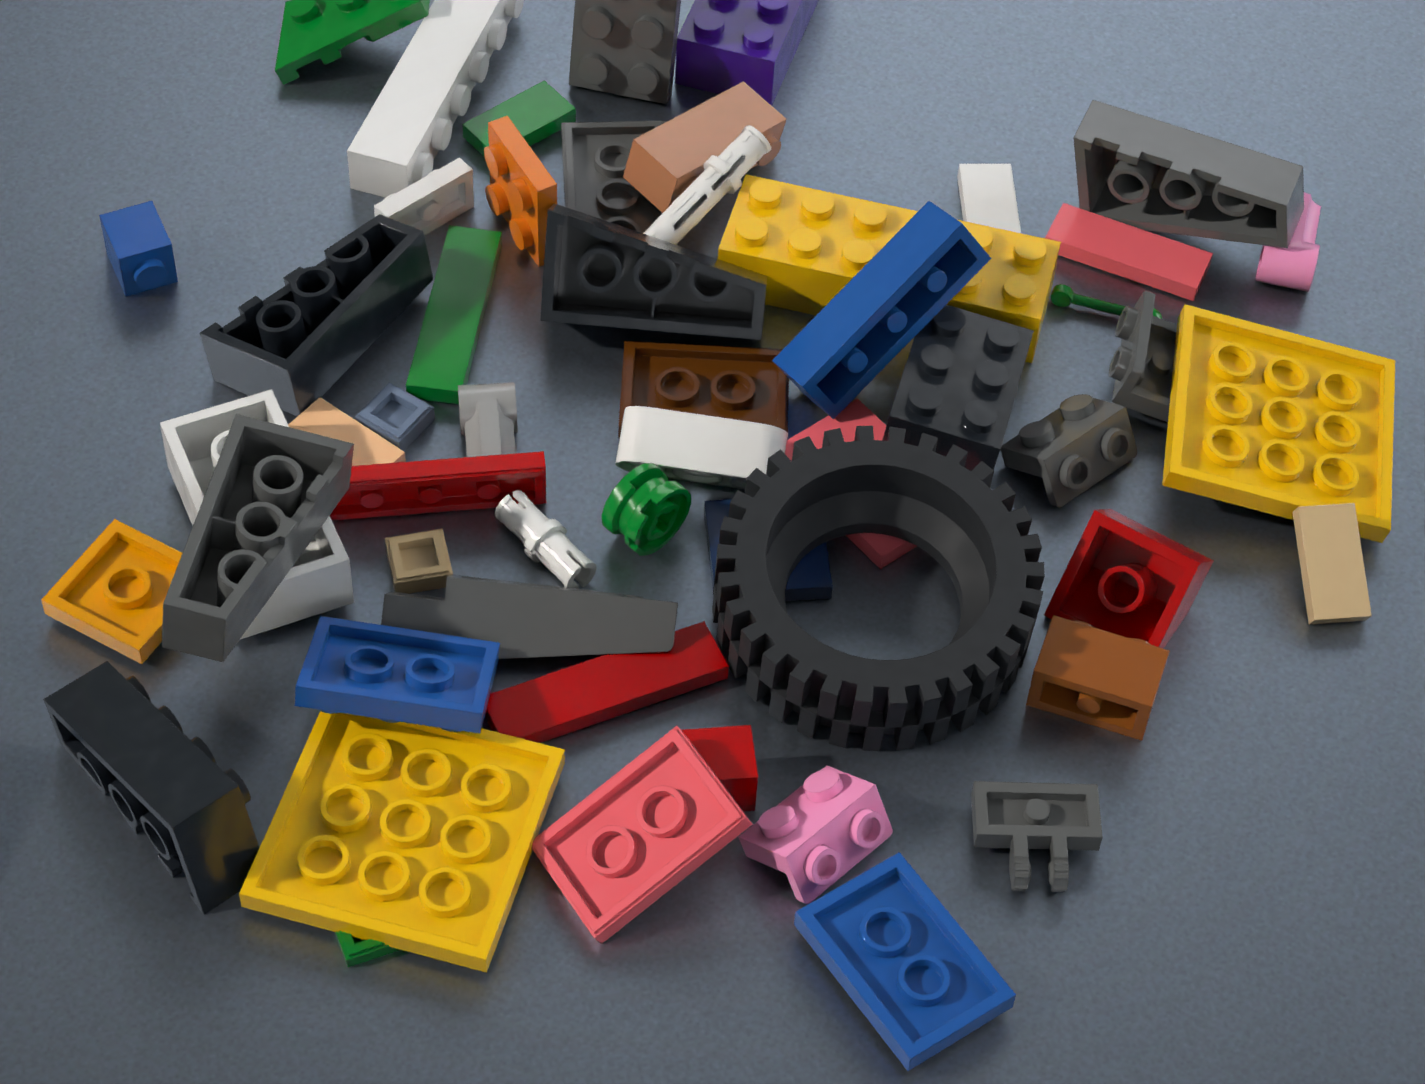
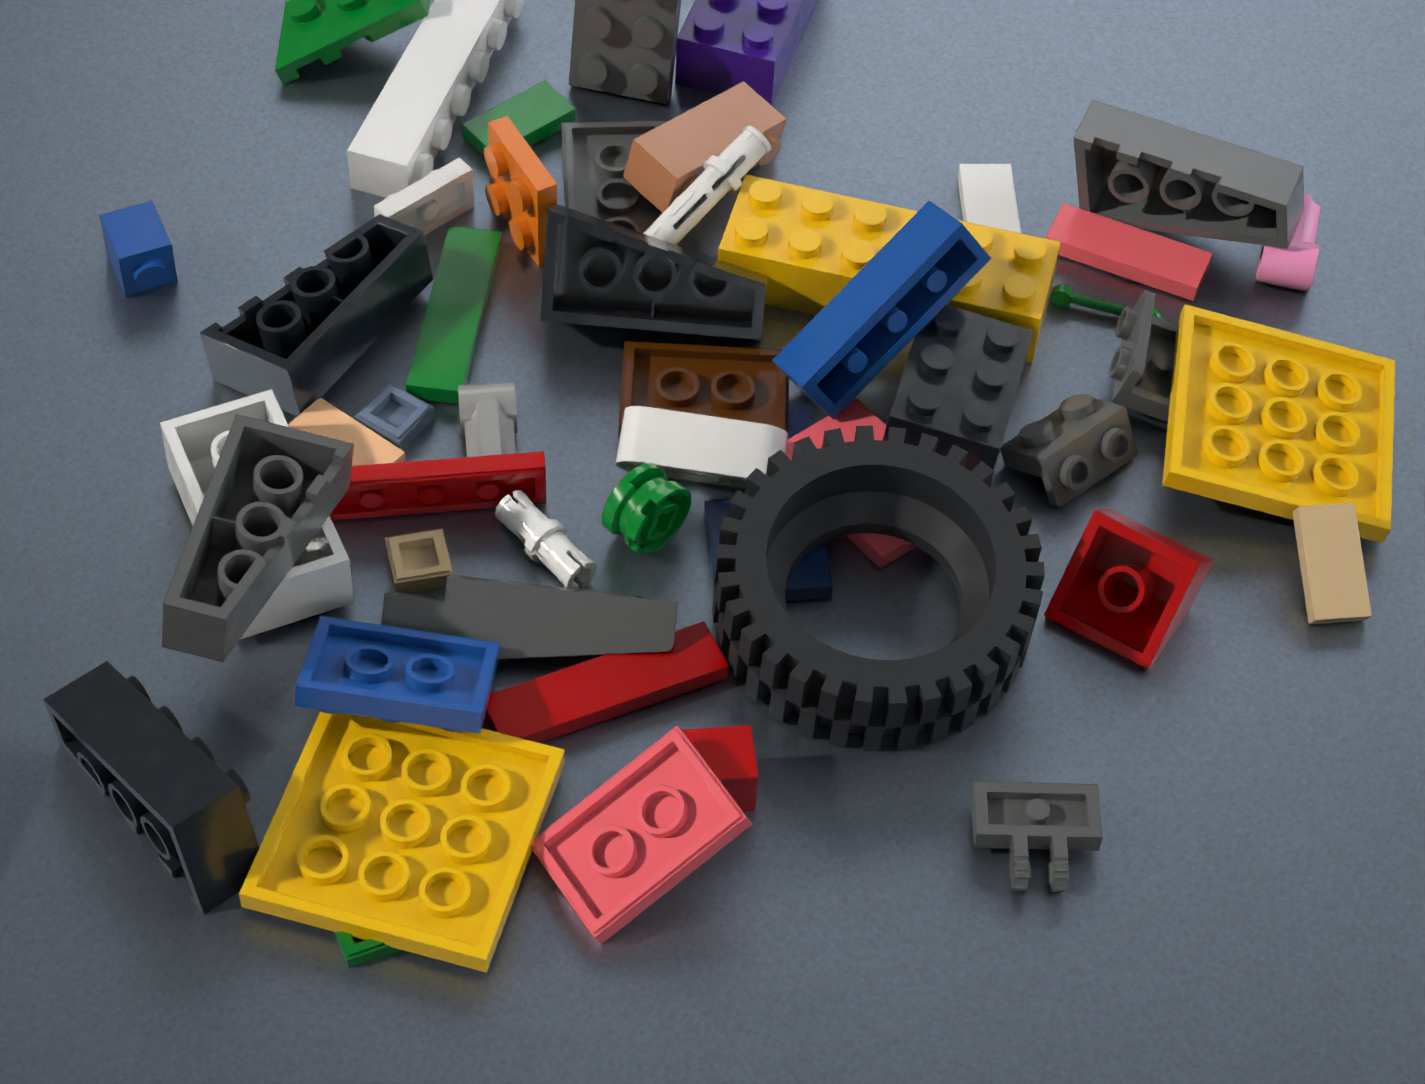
light orange plate [41,519,182,664] -> none
bright pink bracket [738,765,893,904] -> none
blue plate [794,852,1016,1071] -> none
dark orange brick [1026,615,1170,741] -> none

